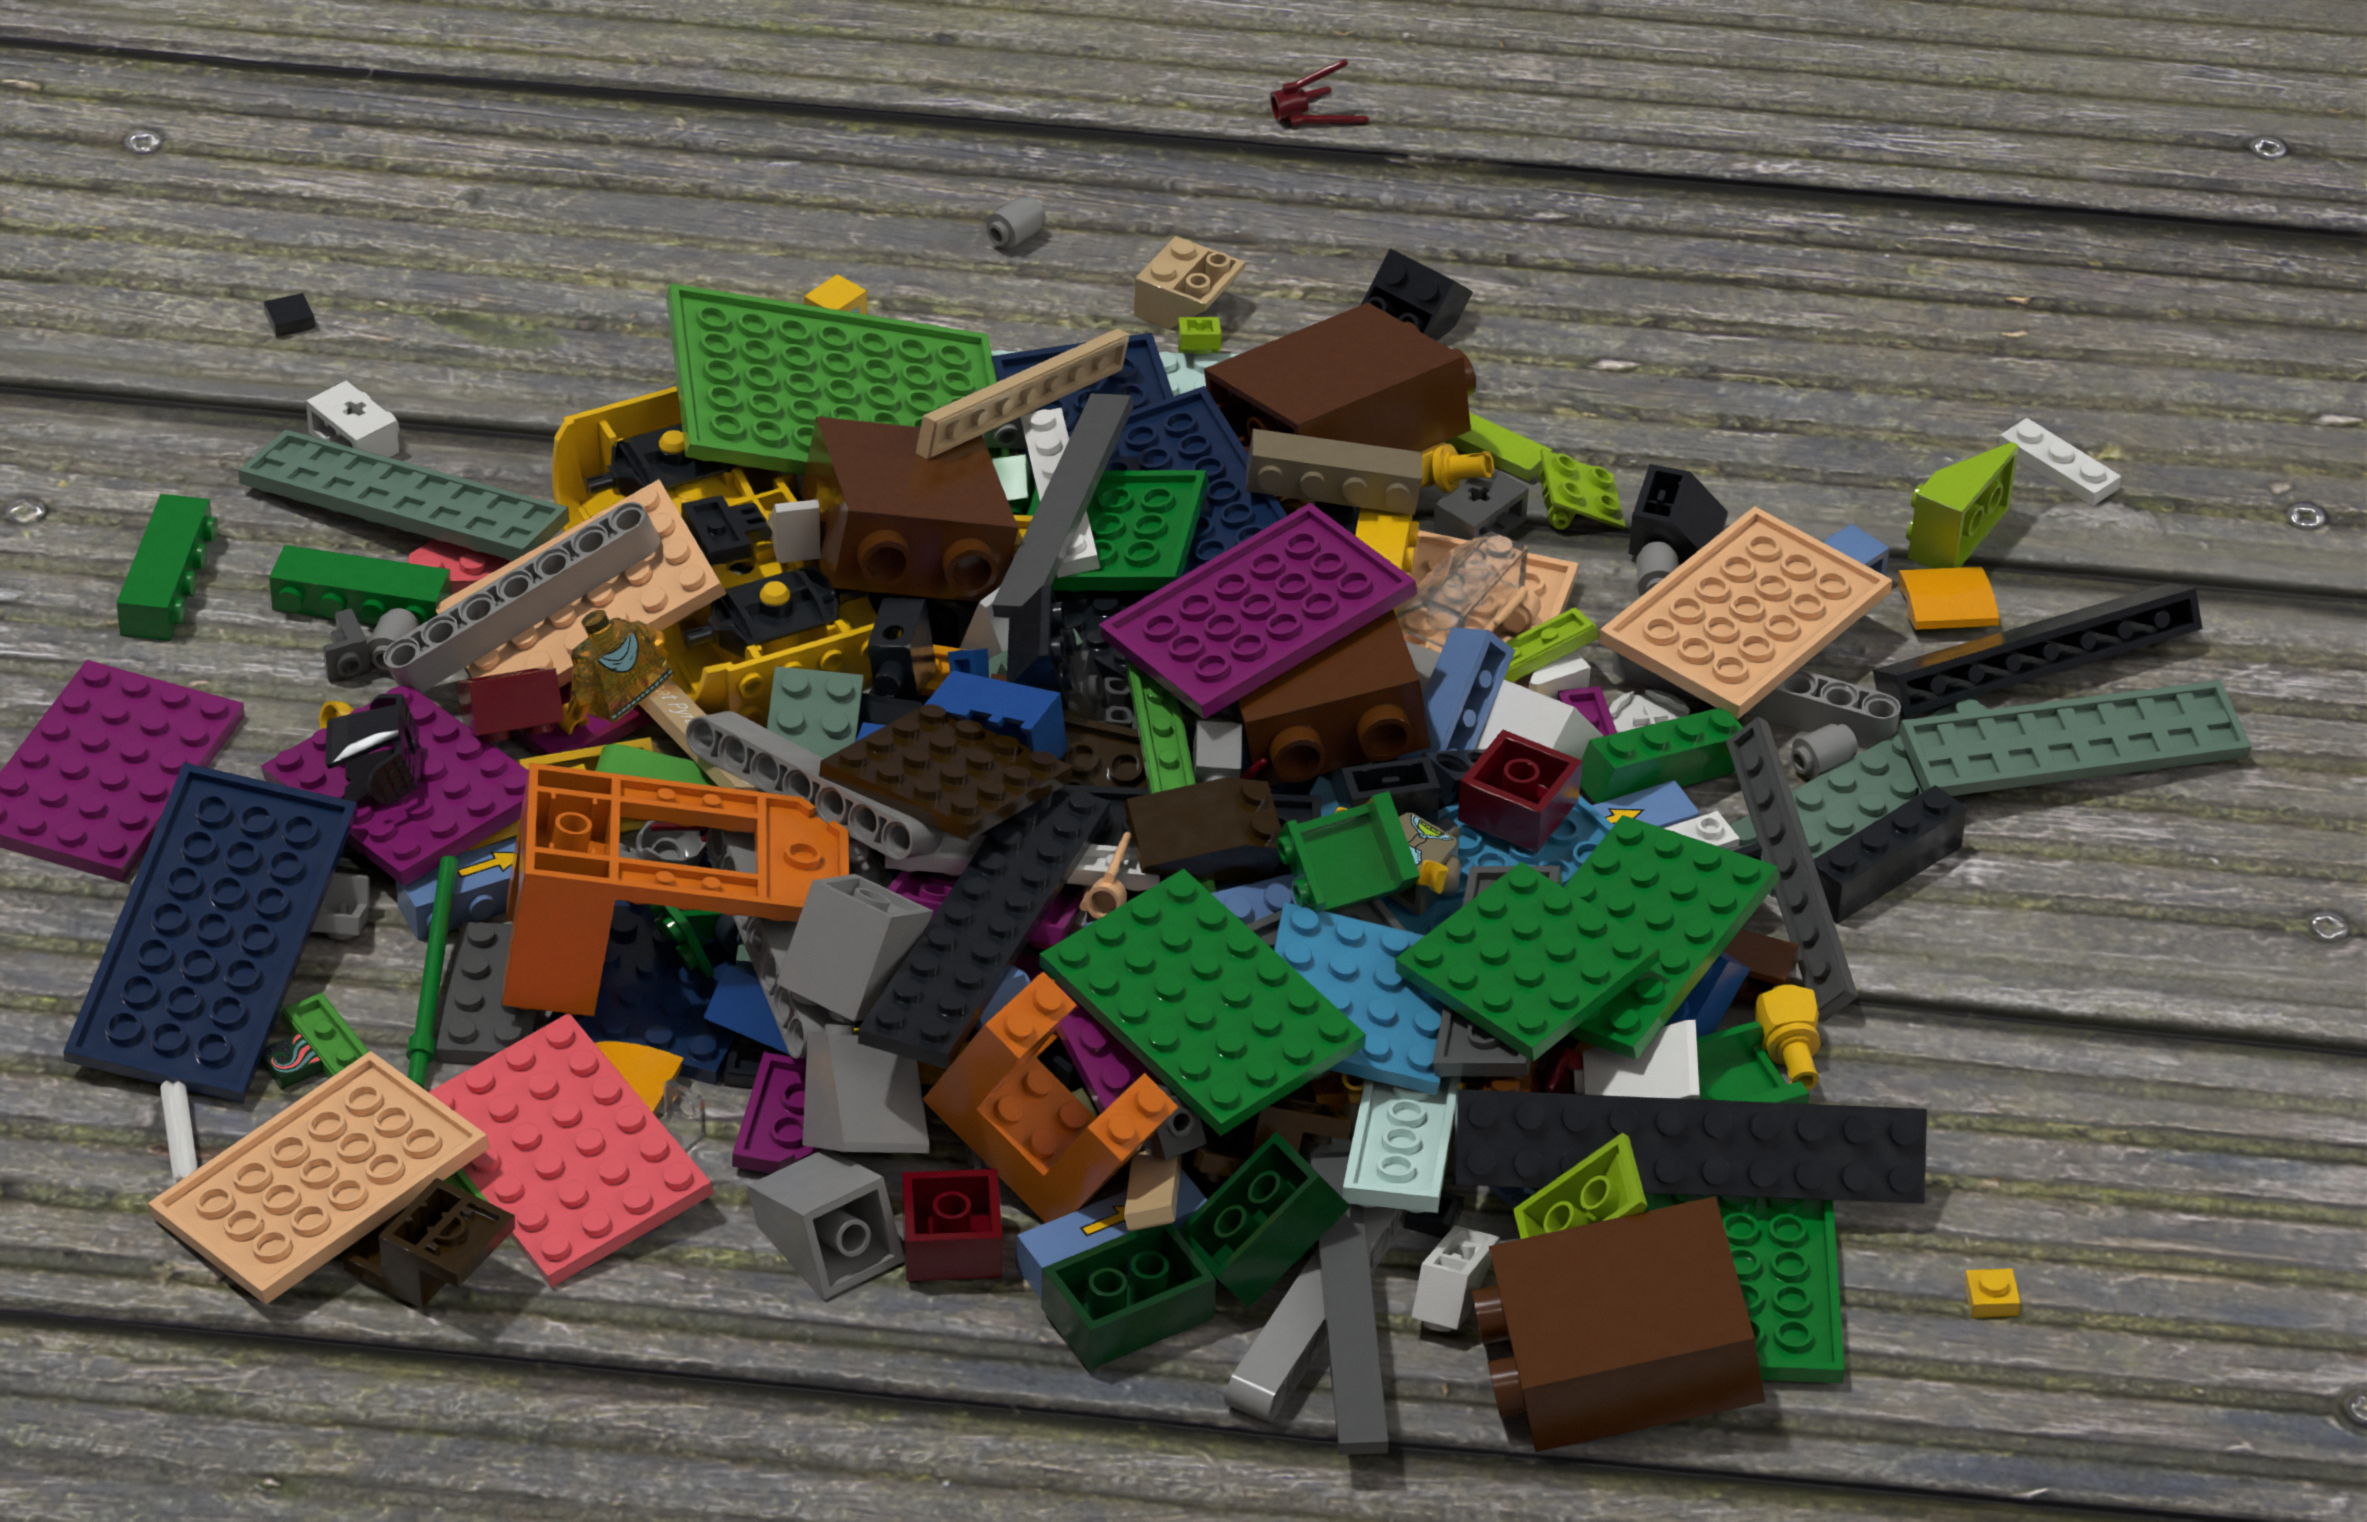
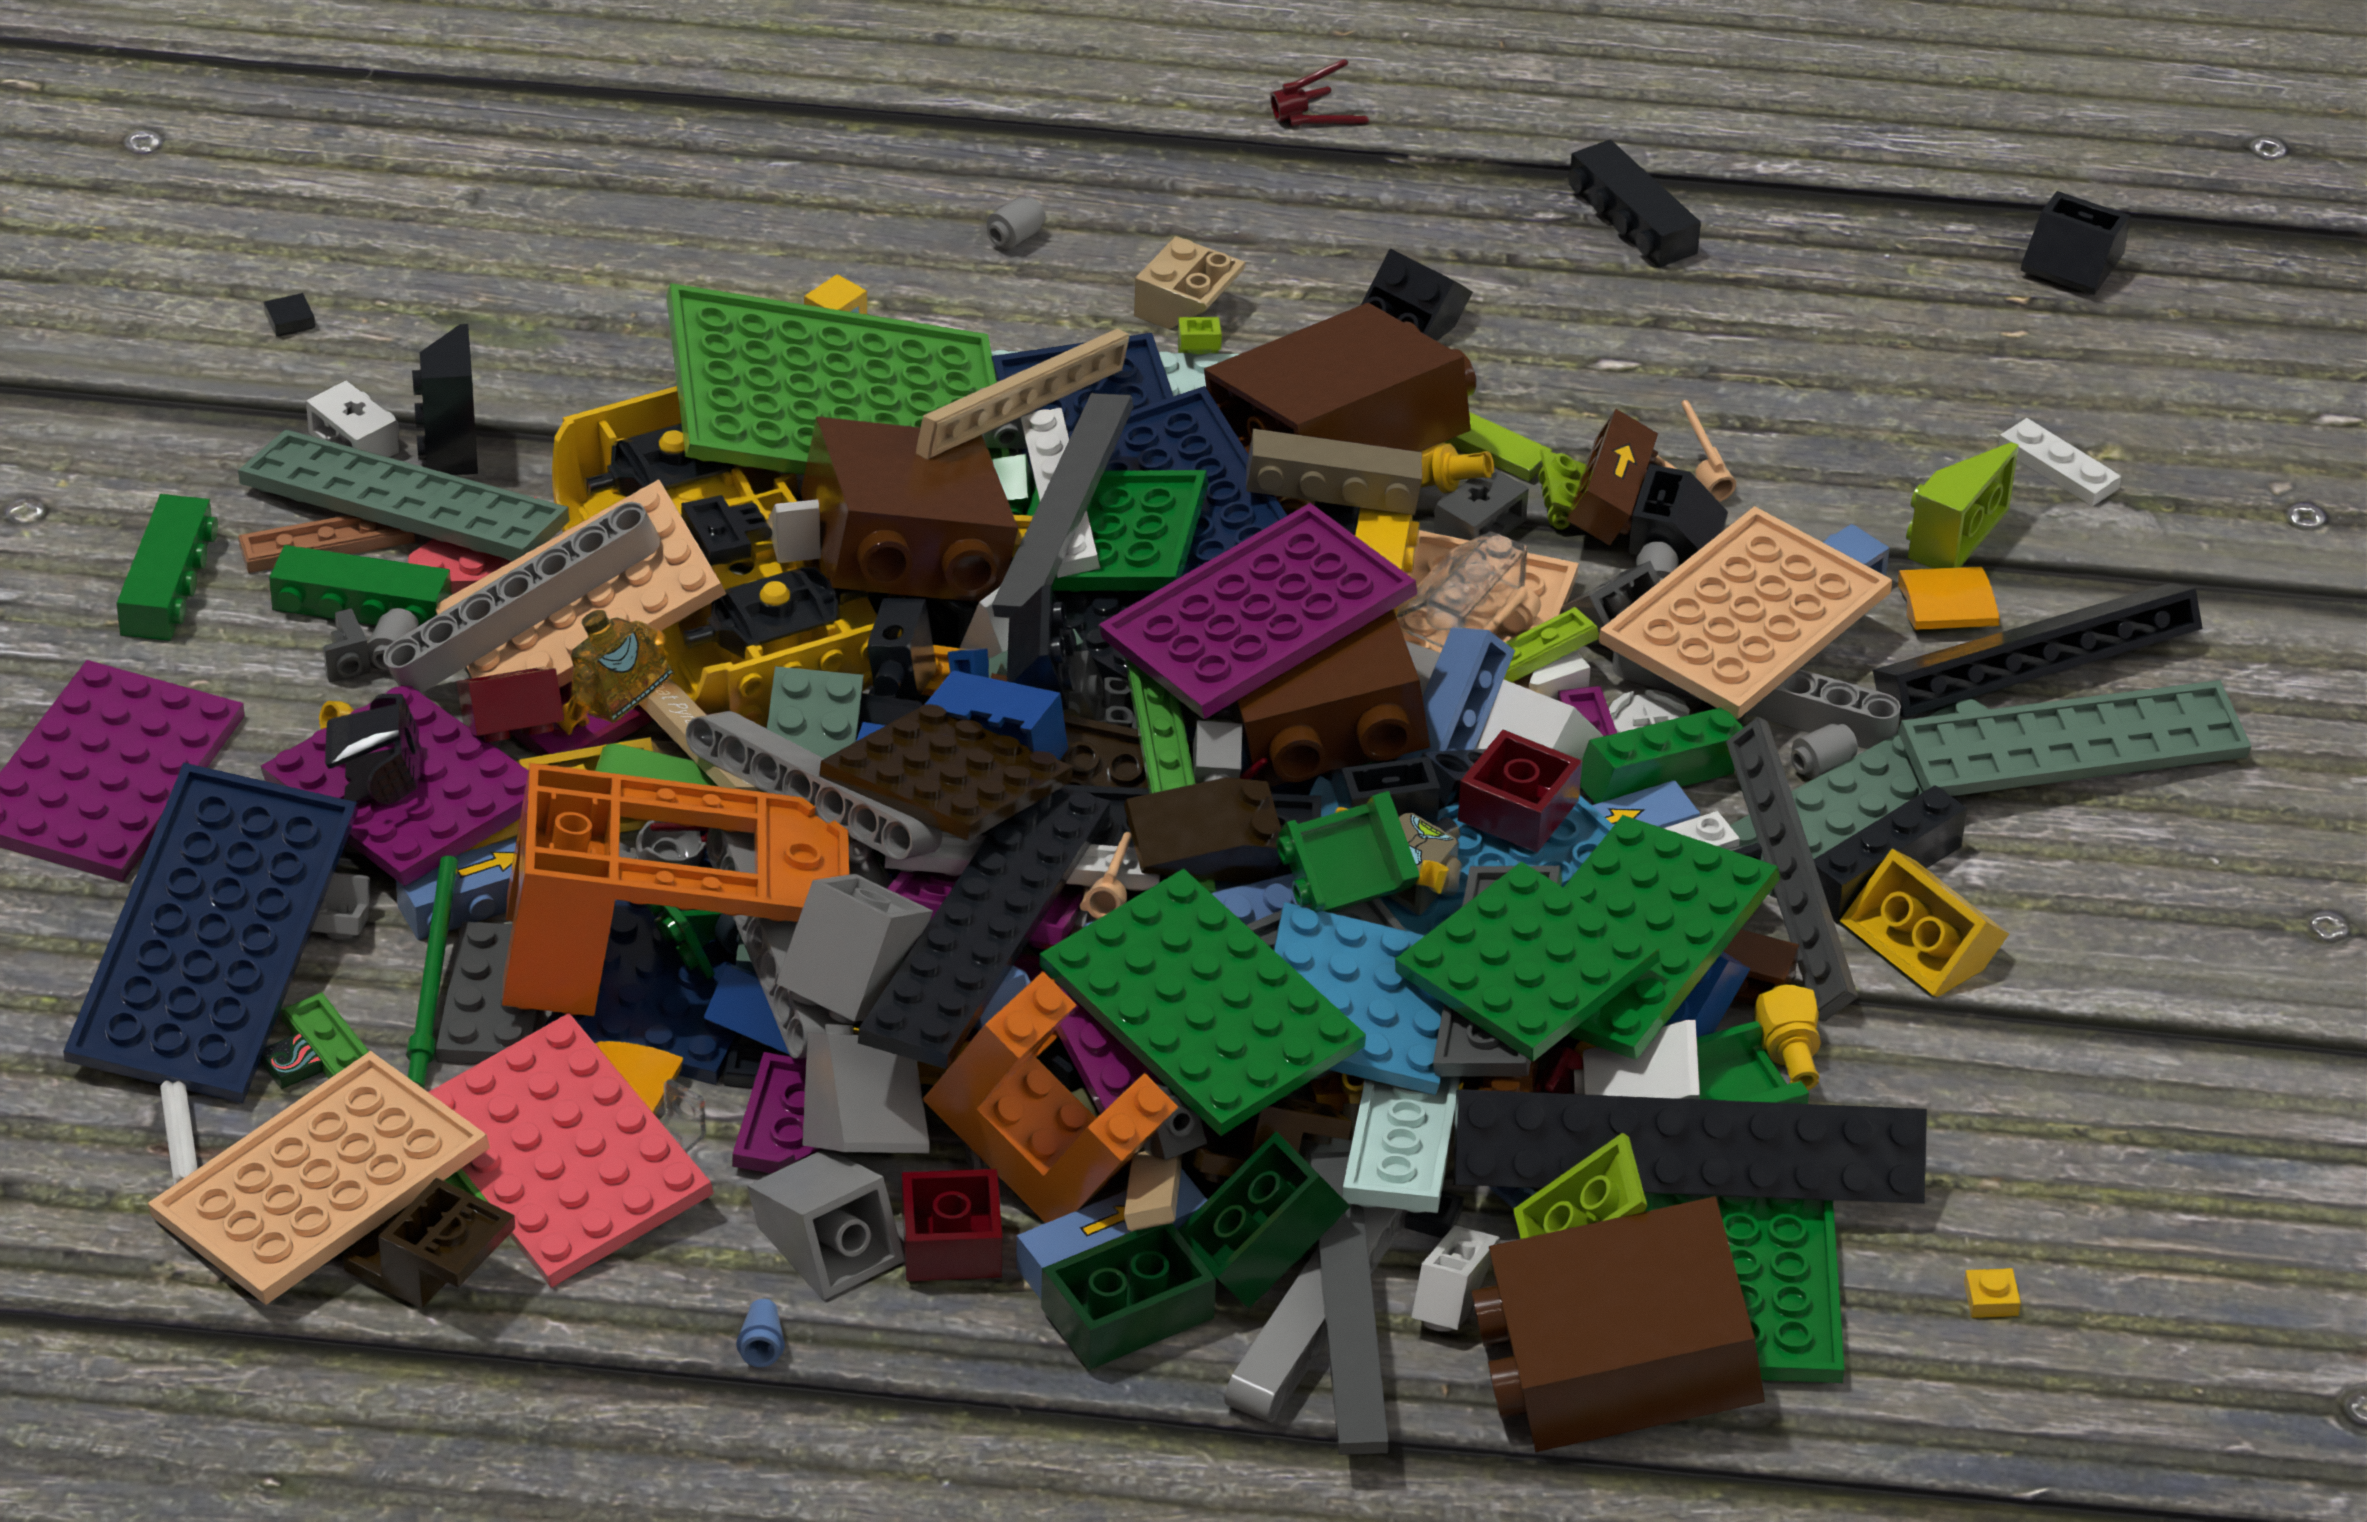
none -> nougat tile [238,515,415,573]
none -> black slope [412,324,478,475]
none -> medium blue cone [736,1299,785,1367]
none -> dark grey brick [1562,561,1661,634]
none -> reddish brown brick [1567,409,1658,545]
none -> black brick [1568,139,1701,268]
none -> light nougat plant [1654,400,1737,502]
none -> yellow slope [1840,848,2009,997]
none -> black slope [2020,191,2131,295]

